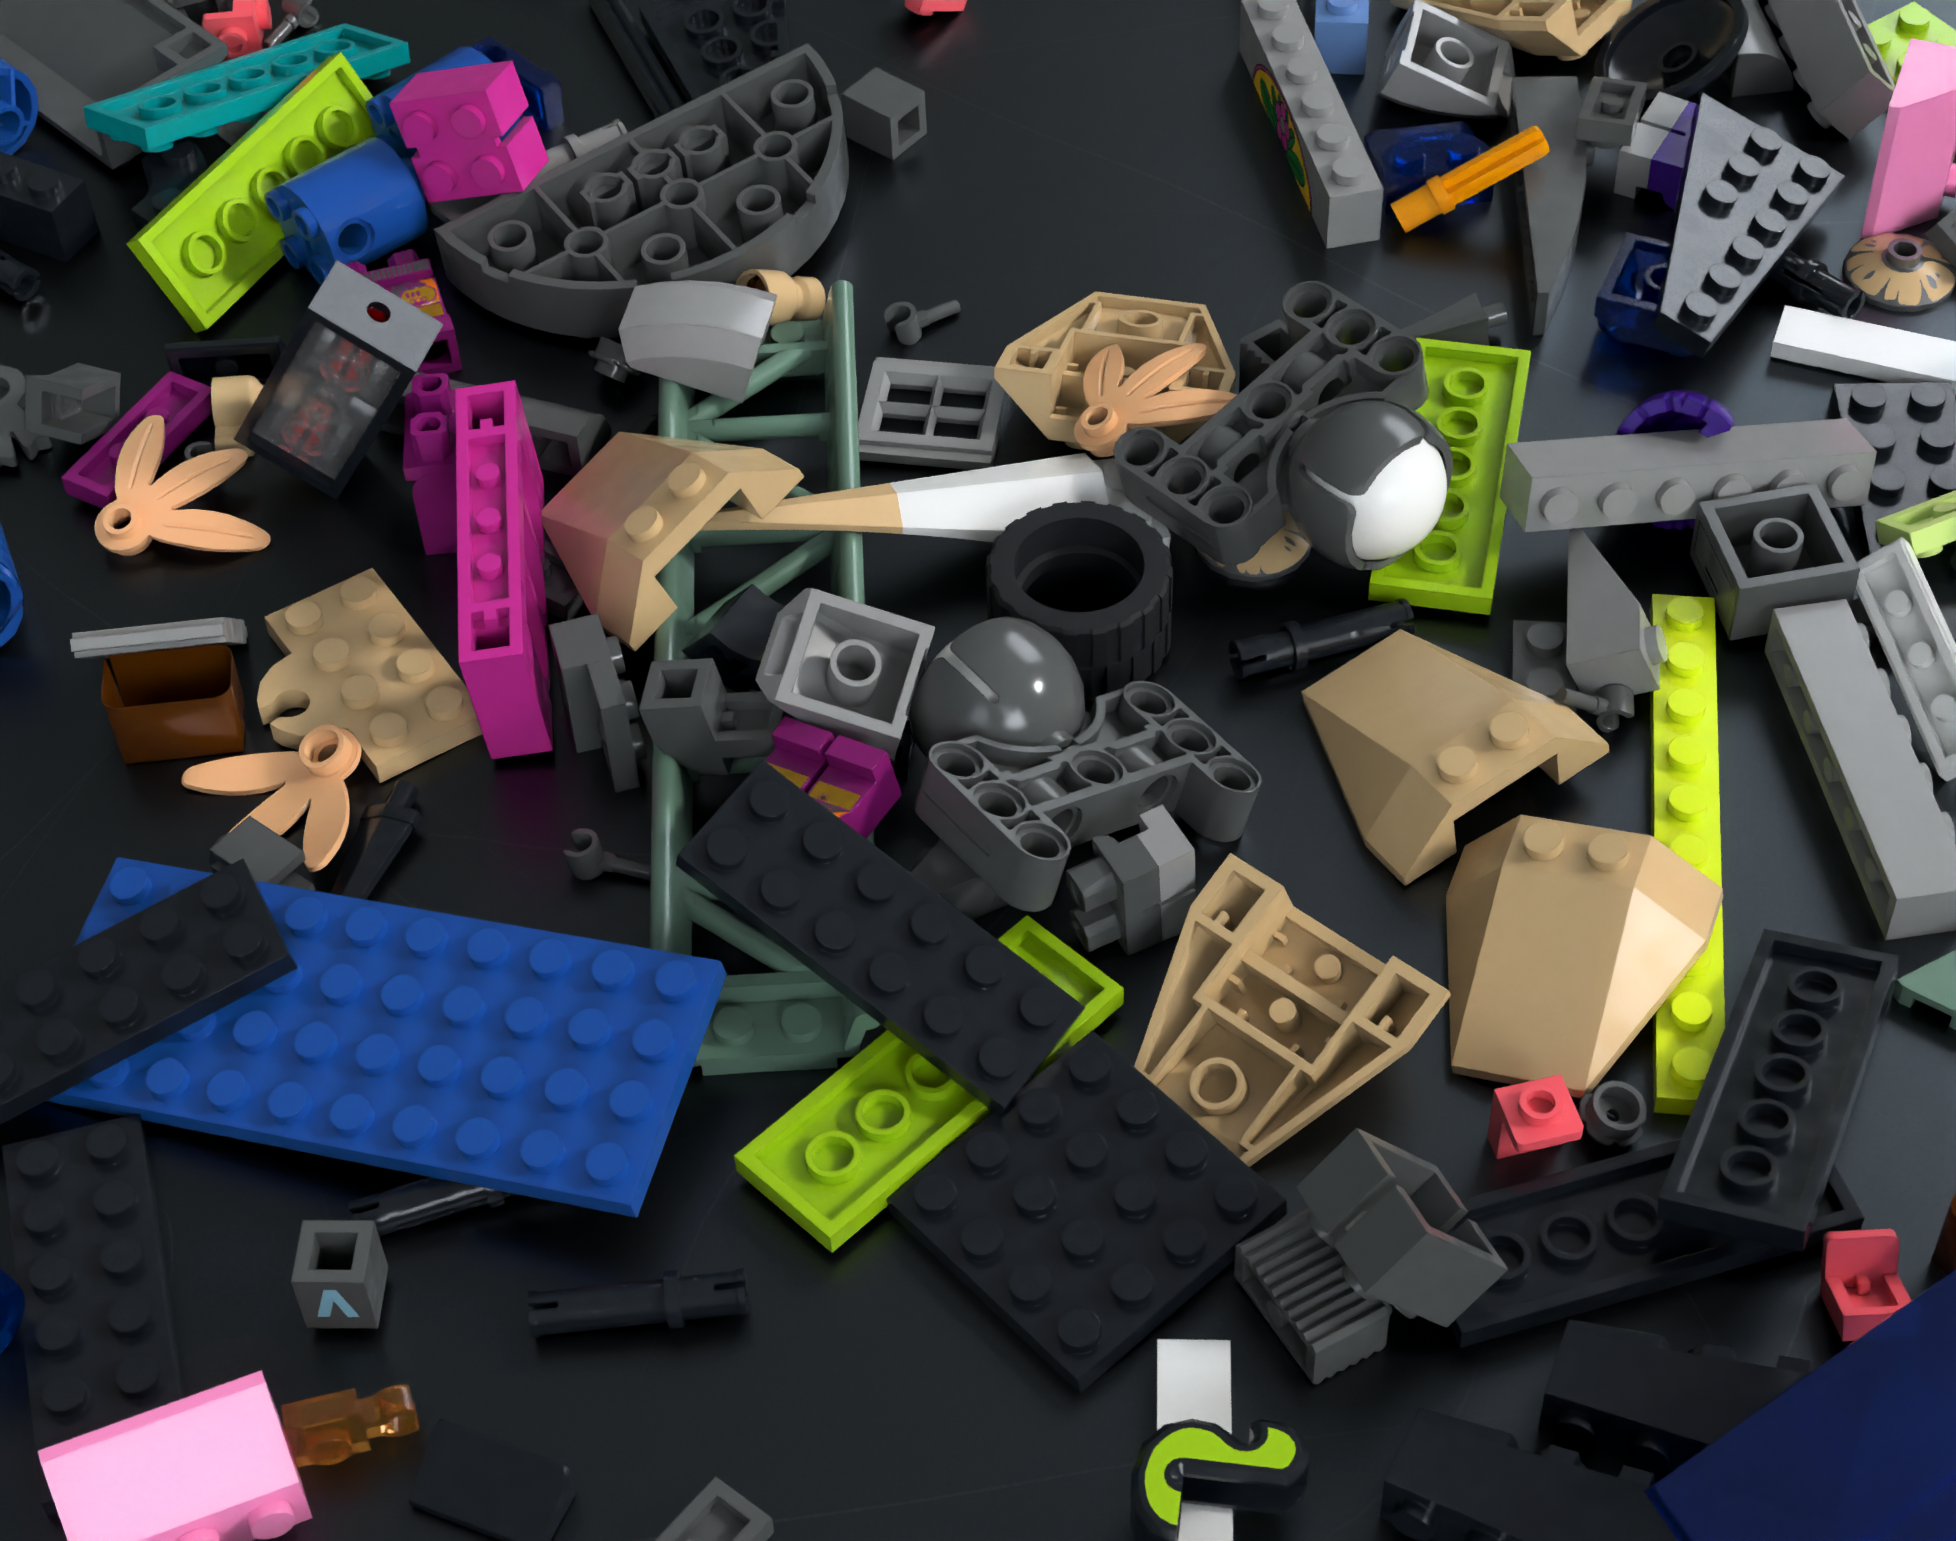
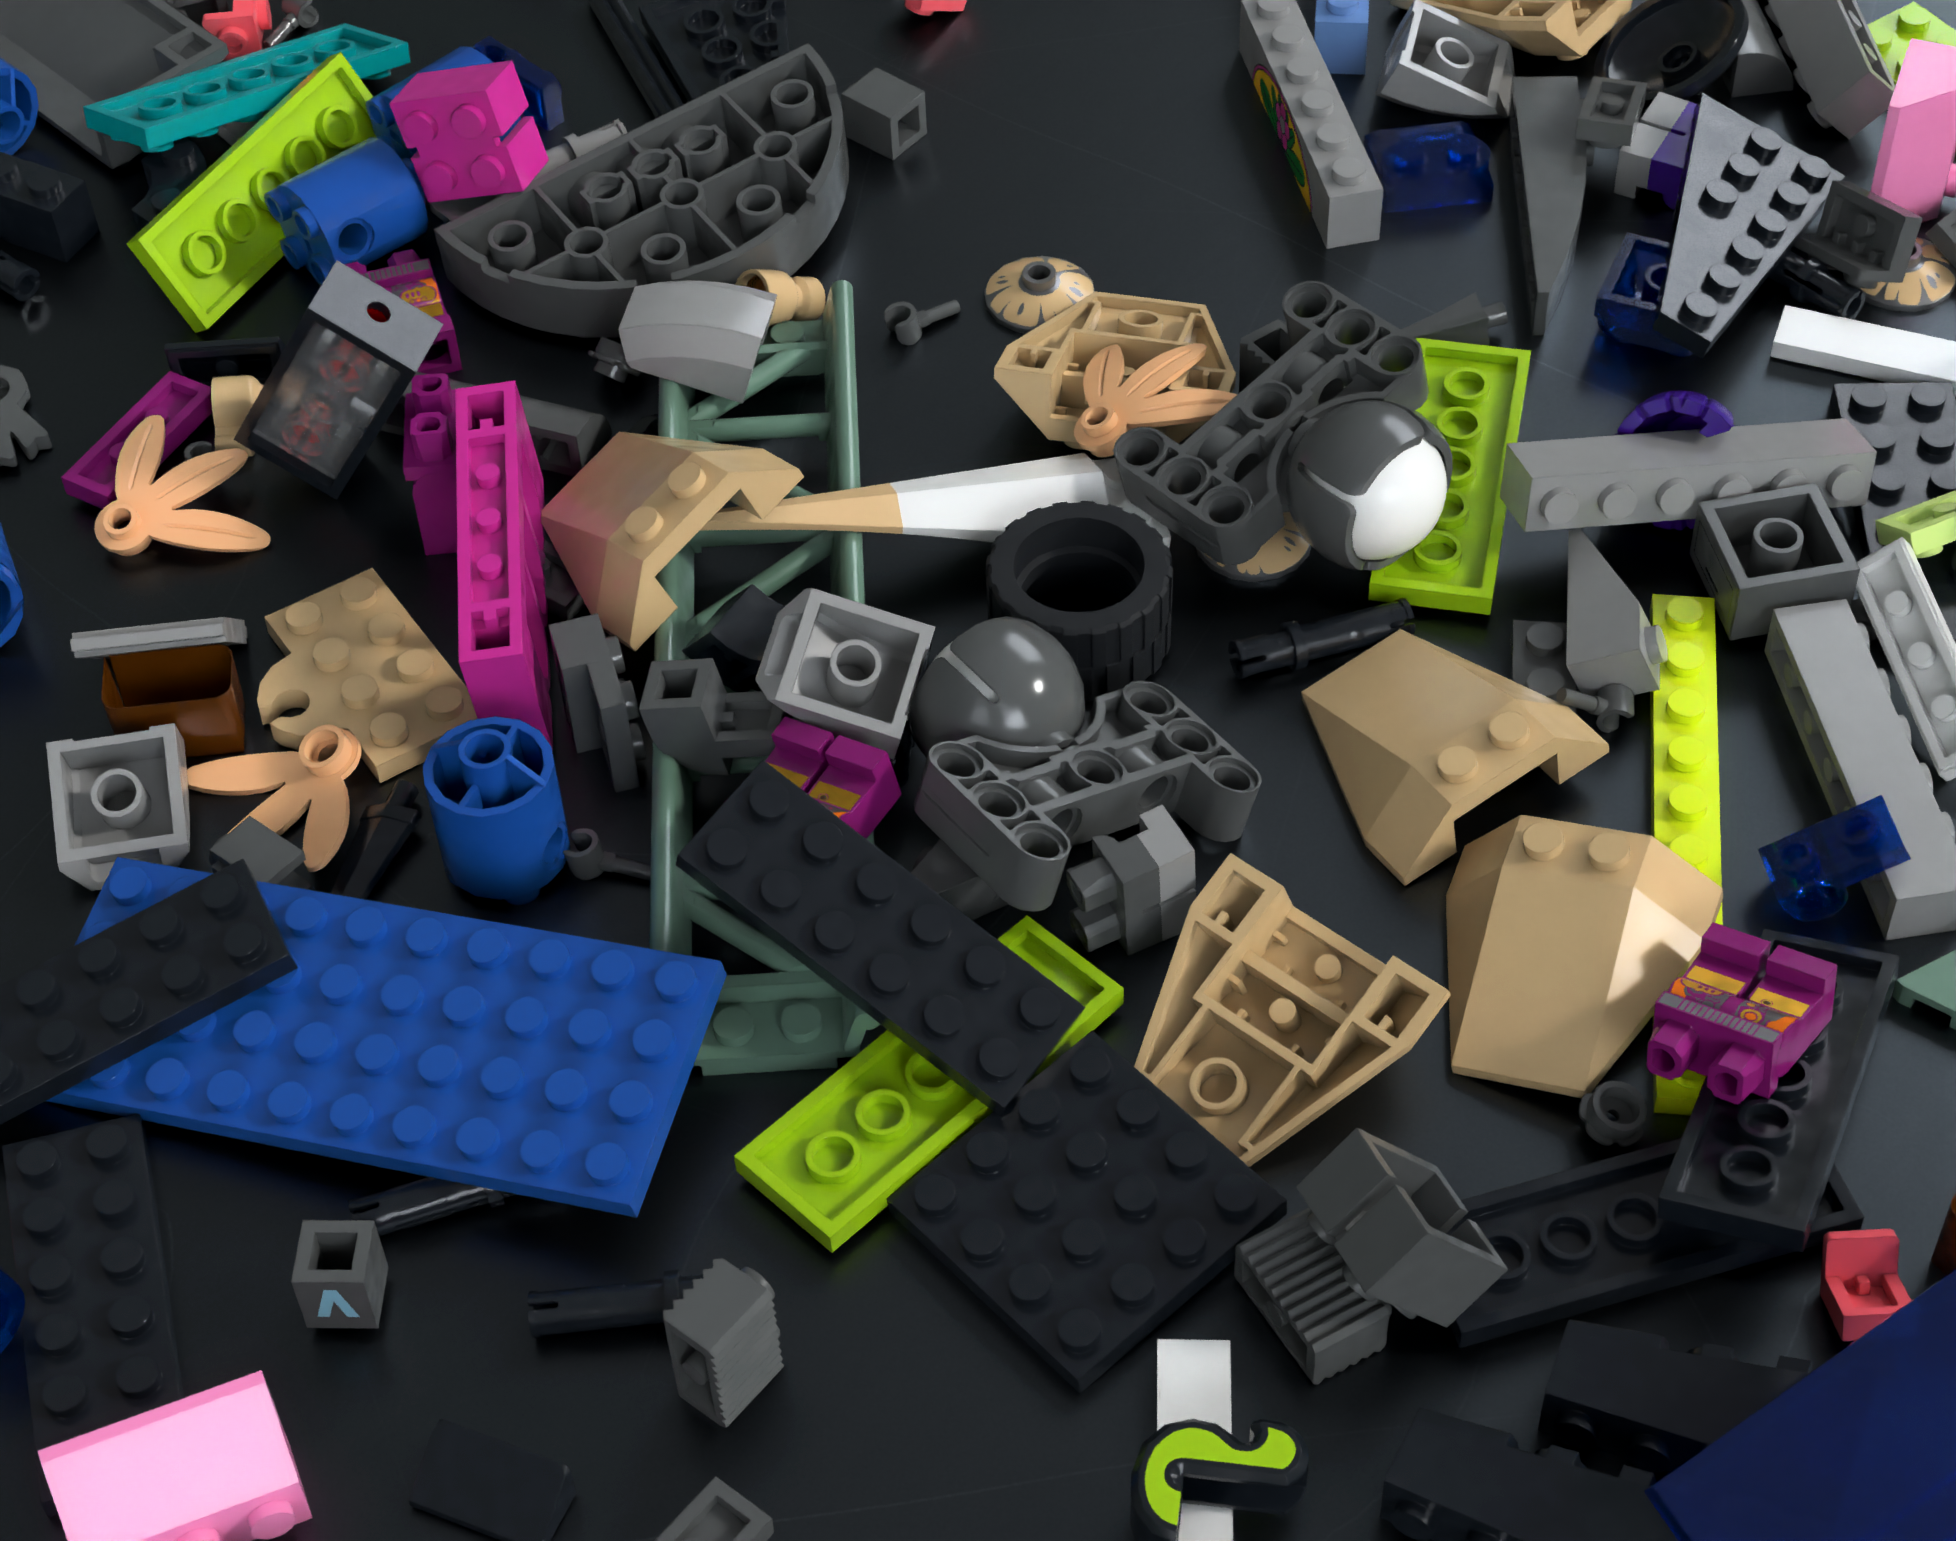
dark grey window [24,363,121,445] -> none
clear orange plate [281,1384,419,1467] -> none
light grey piece [858,357,1008,470] -> none
light orange axle [1390,126,1550,233] -> none
coral bracket [1487,1074,1584,1159] -> none
none -> light grey slope [46,723,190,891]
none -> blue cylinder [423,716,570,905]
none -> dark grey brick [663,1258,784,1427]
none -> tan dish [984,256,1095,334]
none -> magenta hips [1646,922,1838,1105]
none -> clear blue plate [1758,795,1911,922]
none -> dark grey bracket [1793,180,1923,289]

